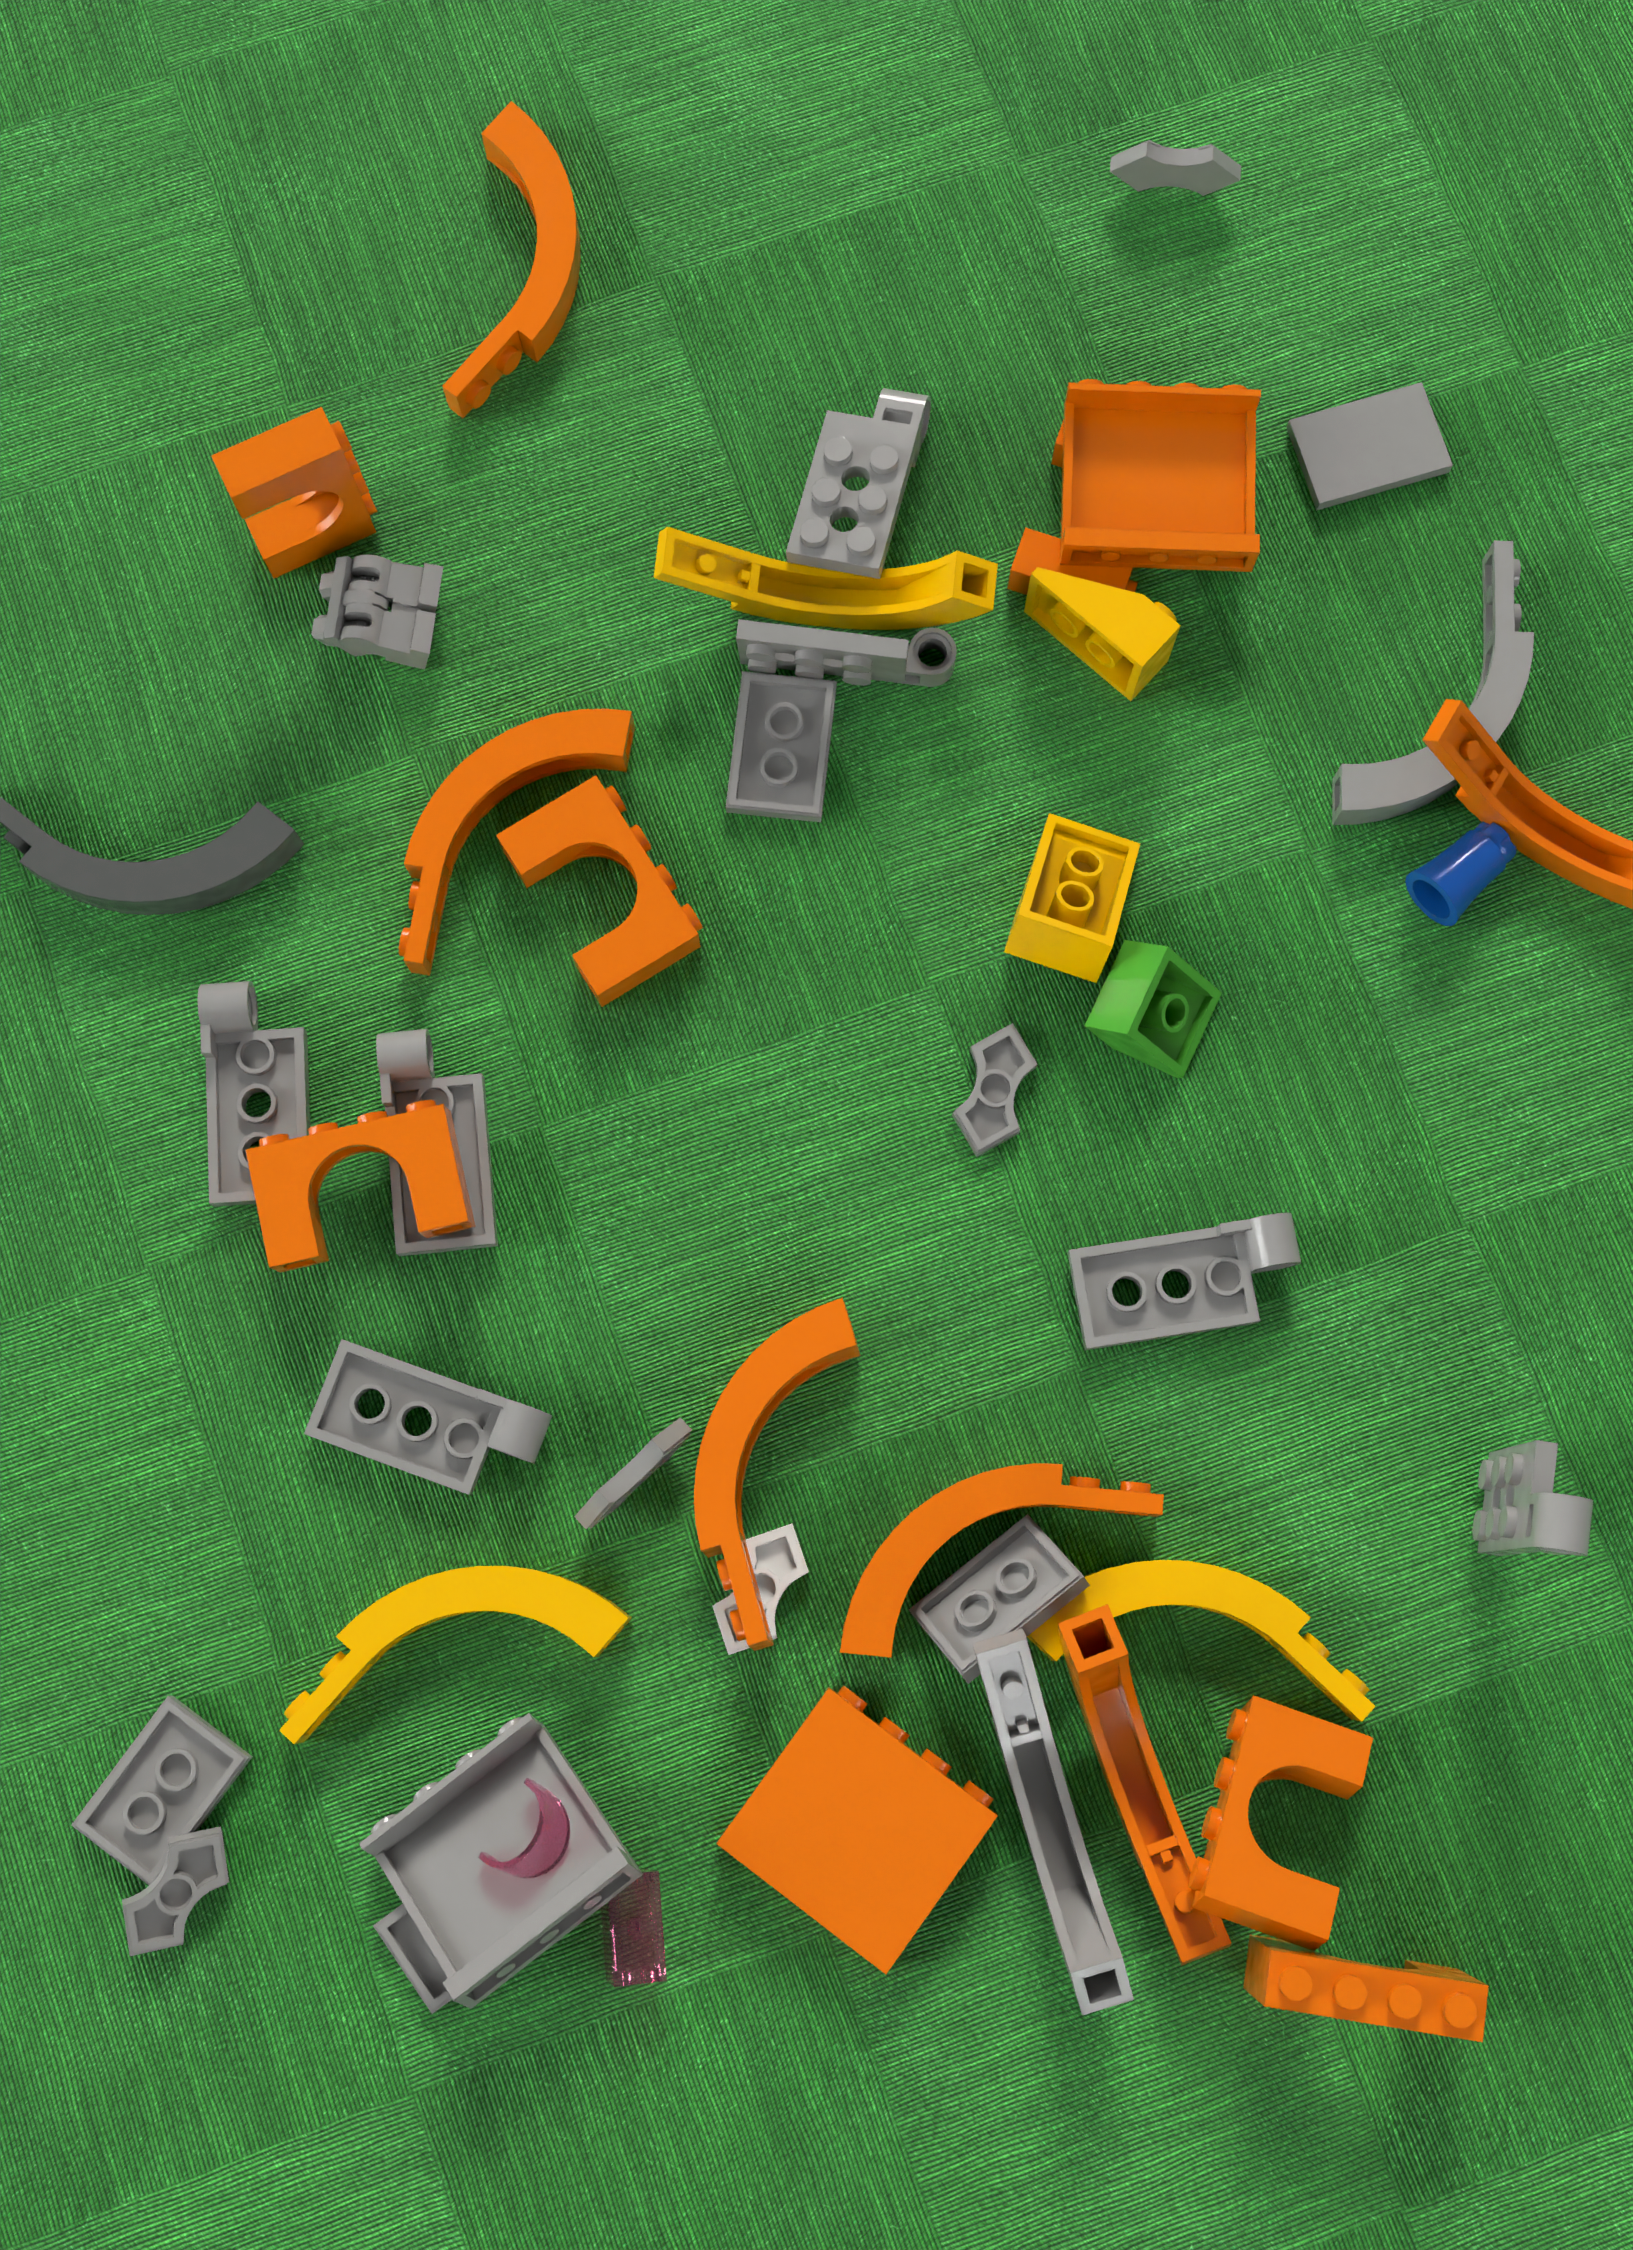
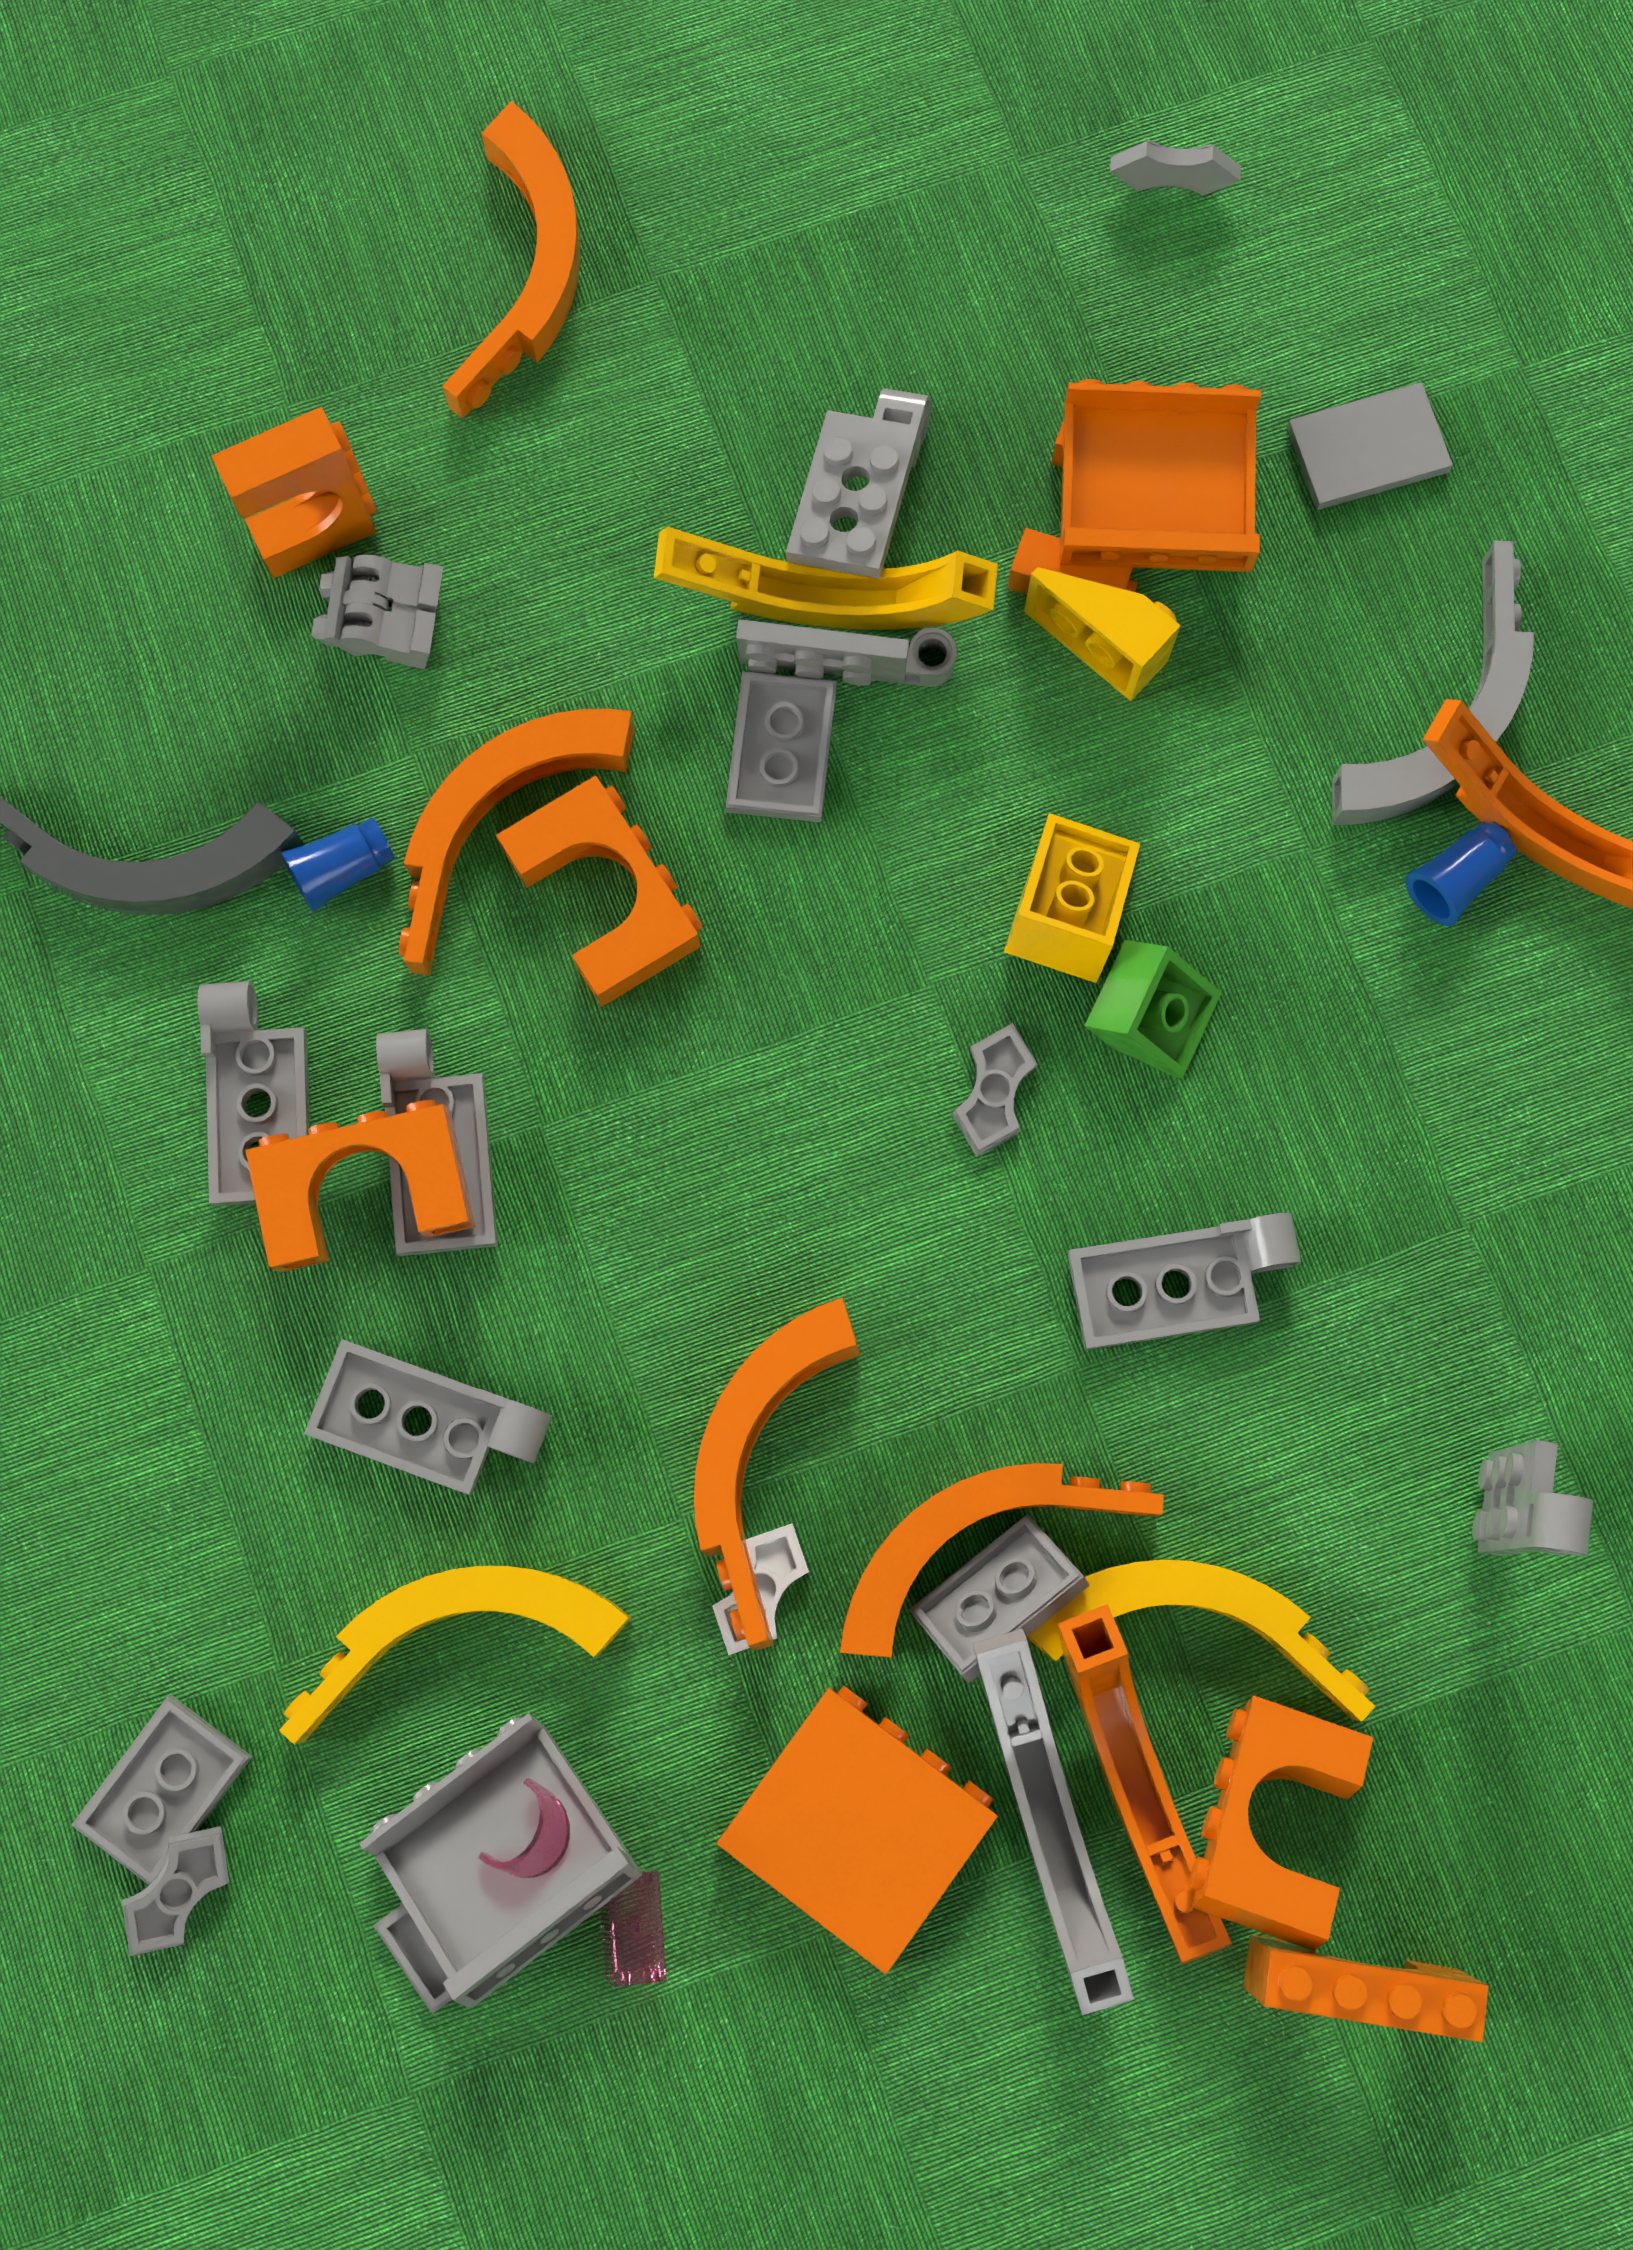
light grey tile [574,1417,692,1530] -> none
none -> blue plant [280,817,395,913]

